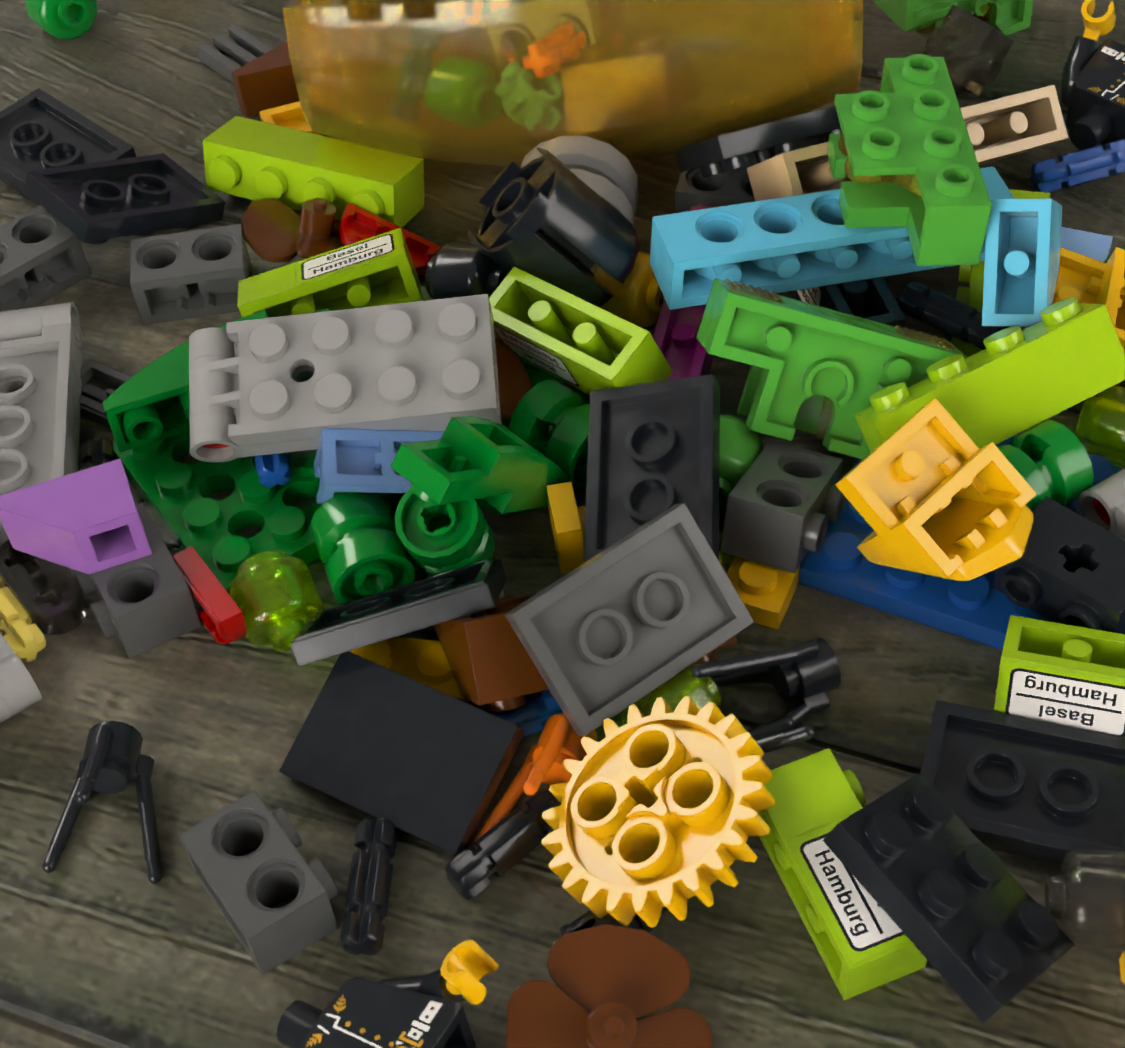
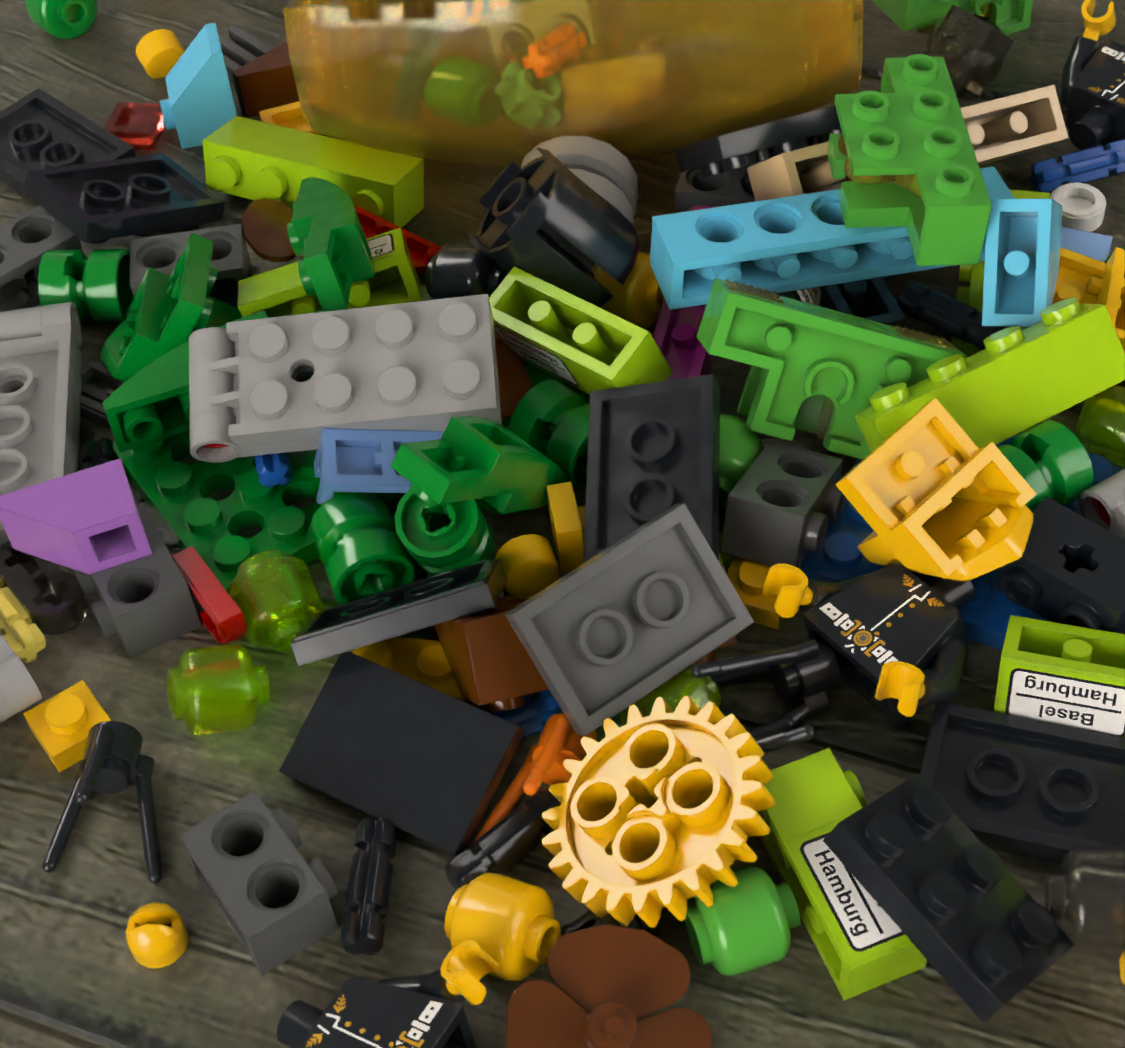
none -> yellow plate [23,680,111,773]
none -> green wheel [38,249,134,322]
none -> green piece [99,233,242,382]
none -> clear red tile [104,102,165,151]
none -> yellow hinge [126,902,189,968]
none -> yellow piece [136,29,185,79]
none -> medium azure slope [160,23,238,149]
none -> clear neon green head [167,644,270,736]
none -> green slope [287,177,375,312]
none -> yellow head [444,873,561,981]
none -> yellow piece [496,534,560,597]
none -> bright green head [684,865,801,977]
none -> black torso [761,563,976,728]
none -> white tile [1050,183,1107,232]

